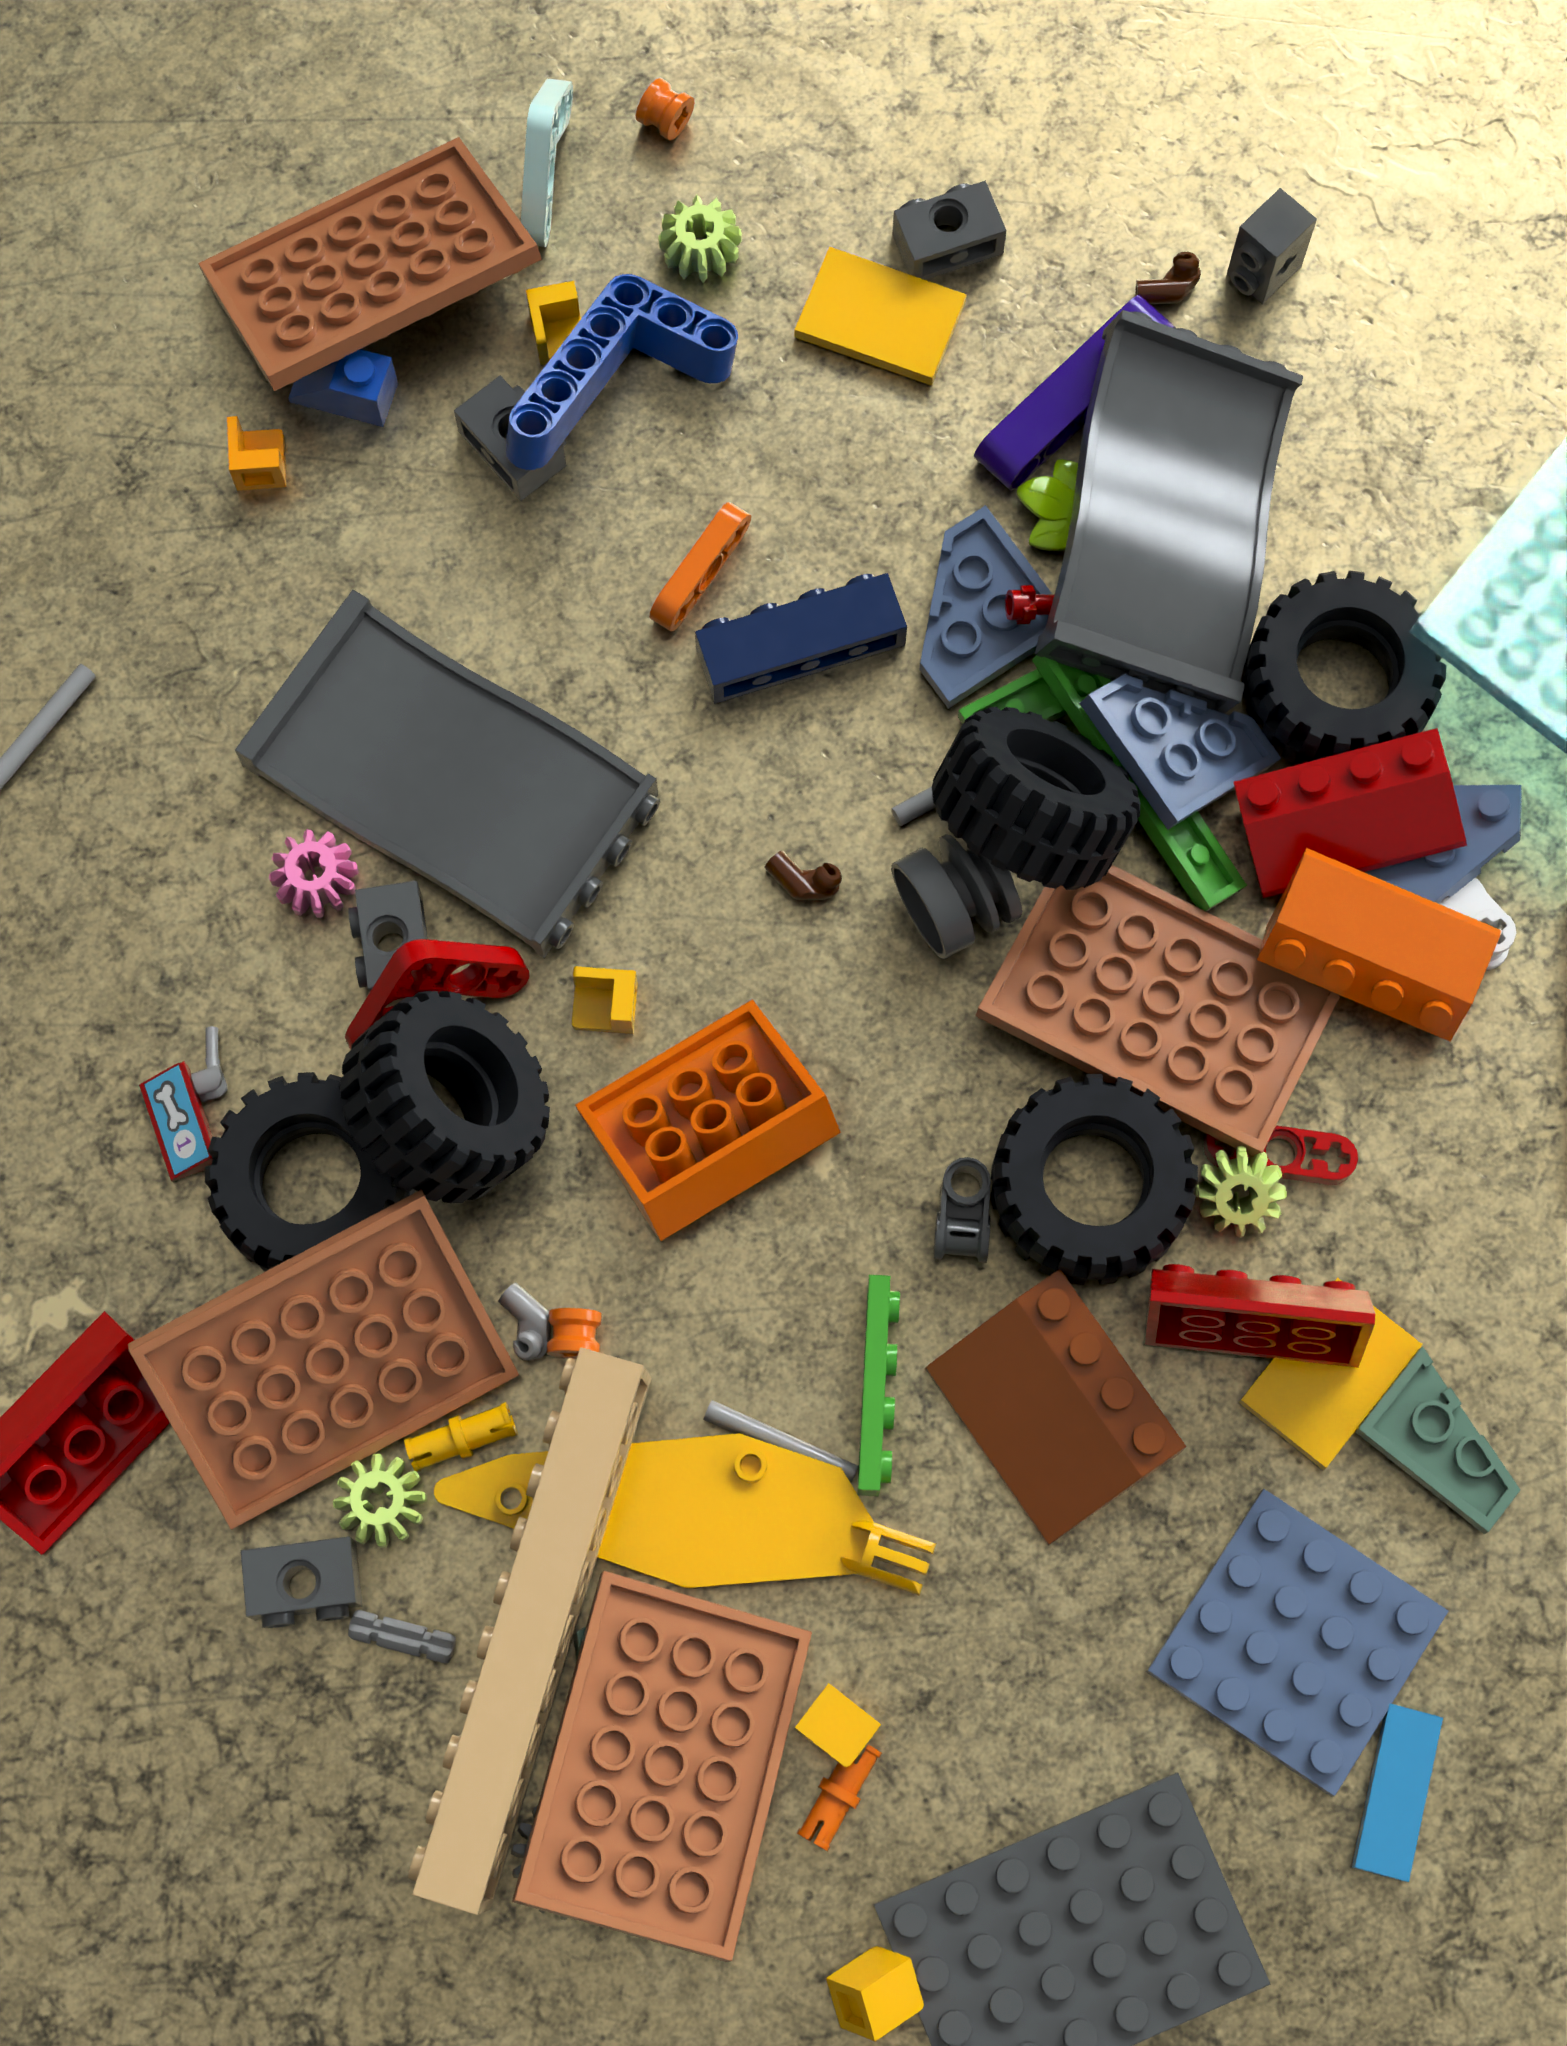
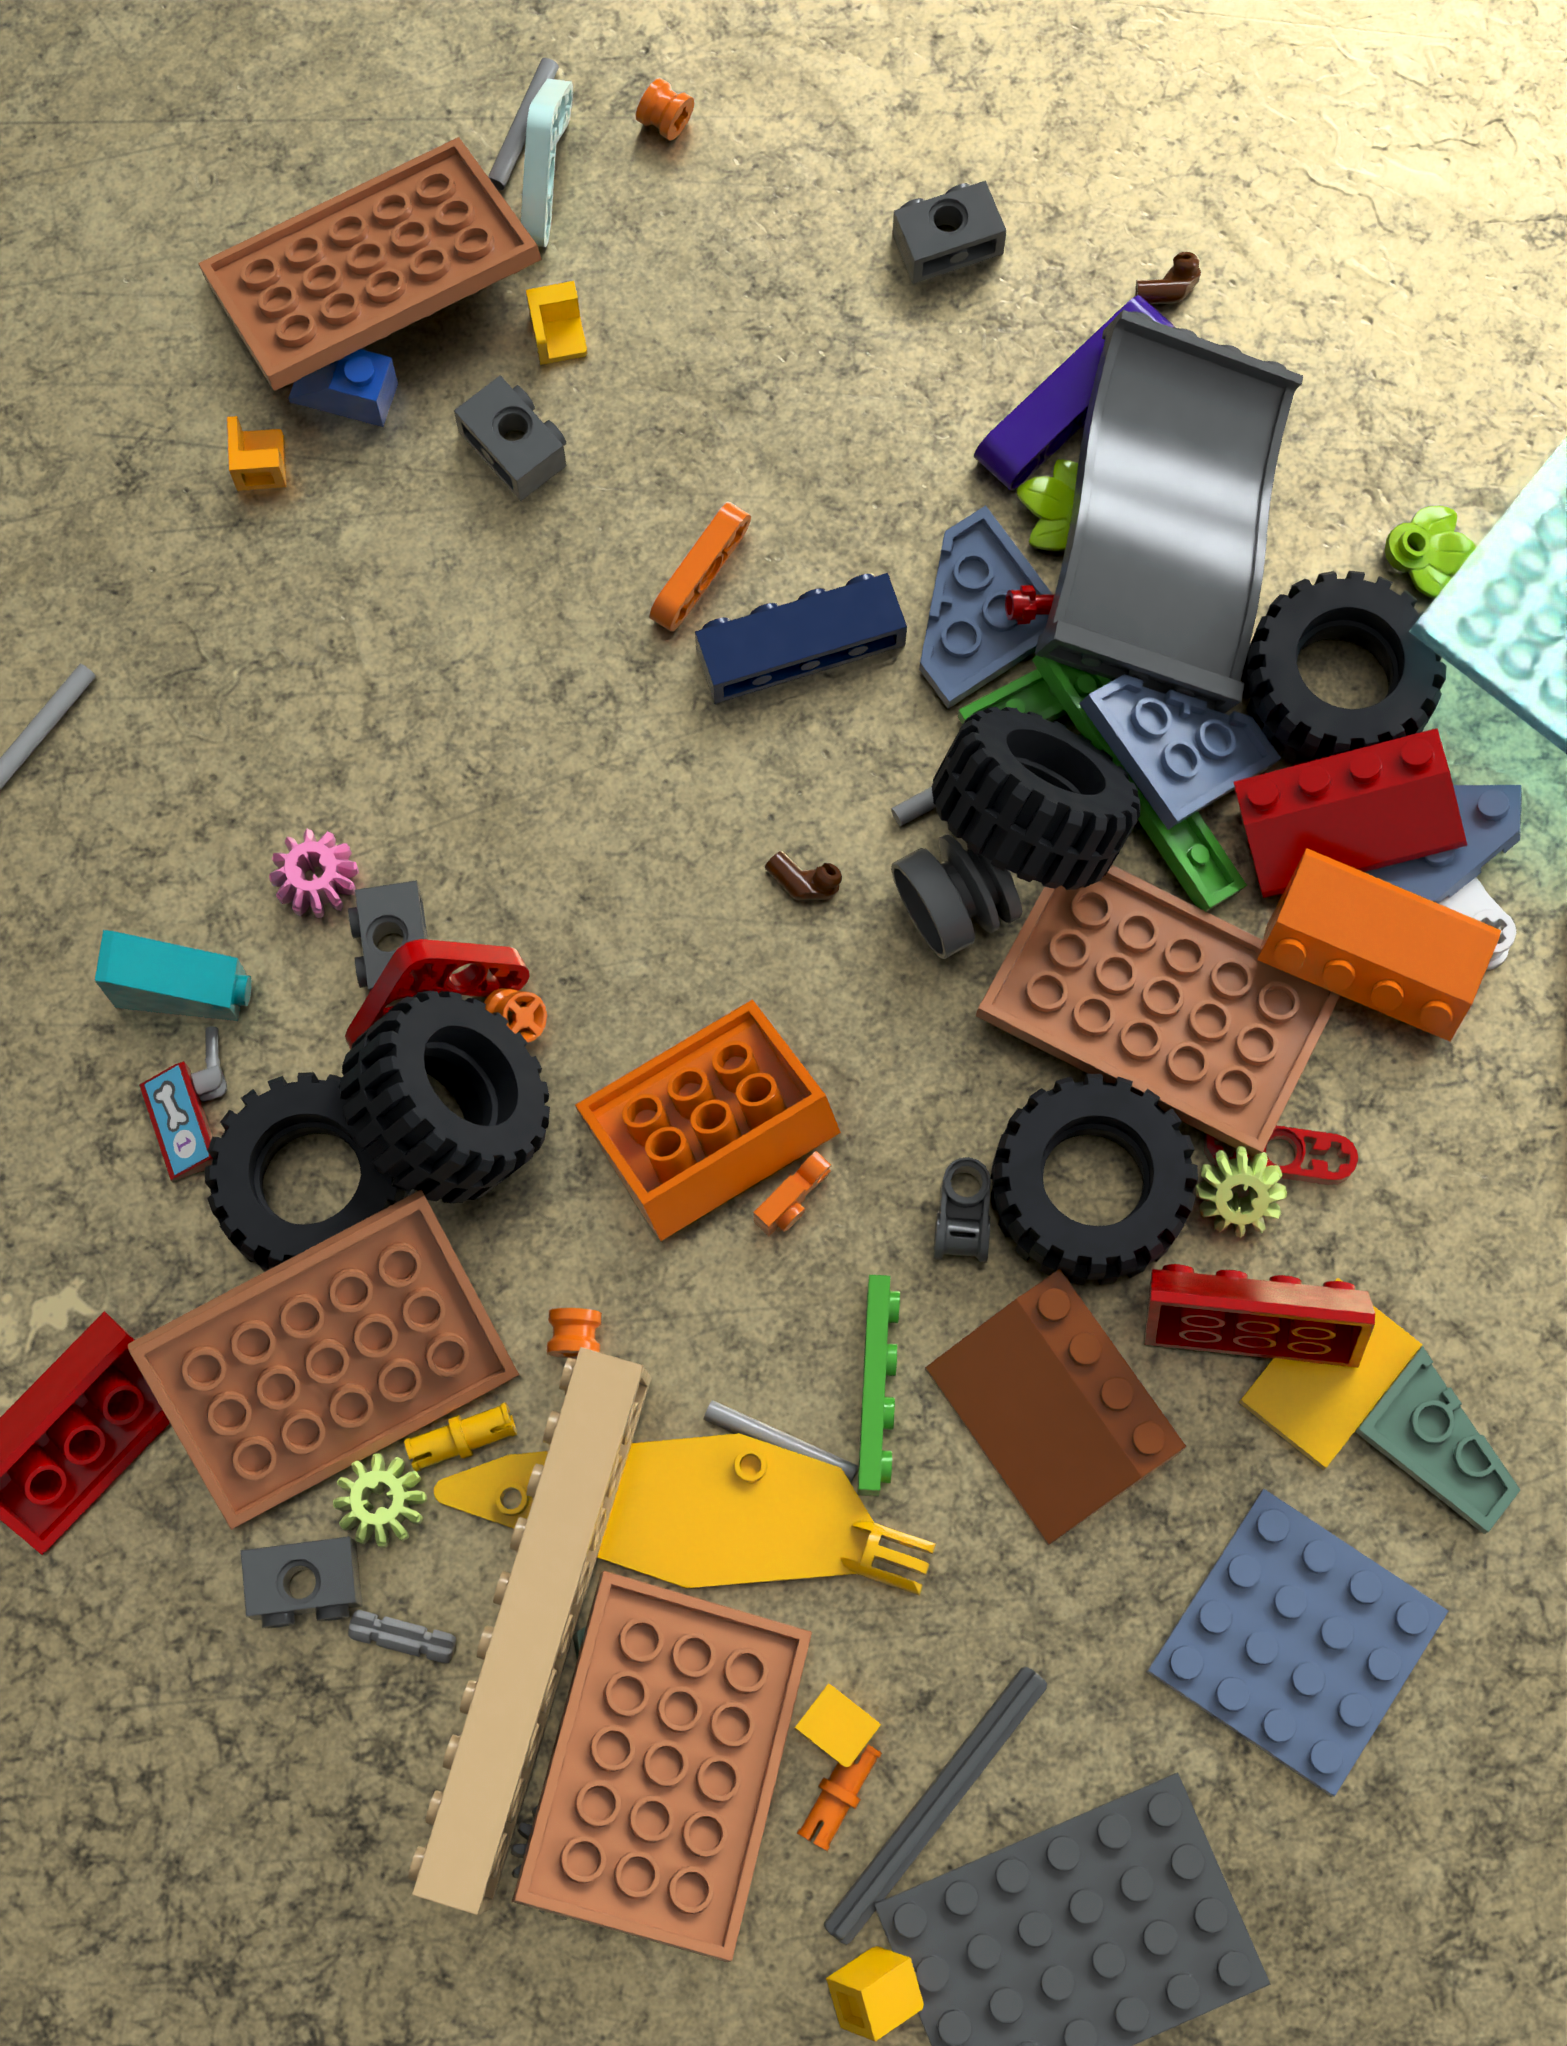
dark grey panel [235,589,660,958] -> none
light grey arm [498,1282,551,1361] -> none
blue beam [506,274,738,470] -> none
yellow panel [572,966,638,1034] -> none
yellowish green gear [658,195,742,283] -> none
yellow tile [794,246,967,386] -> none
dark grey brick [1227,188,1317,304] -> none
dark azure tile [1351,1703,1443,1882] -> none
none -> teal slope [95,930,252,1021]
none -> orange wheel [484,988,547,1043]
none -> light grey bar [488,58,559,190]
none -> orange plate [753,1151,831,1236]
none -> dark grey axle [824,1666,1047,1945]
none -> lime plate [1385,505,1481,600]

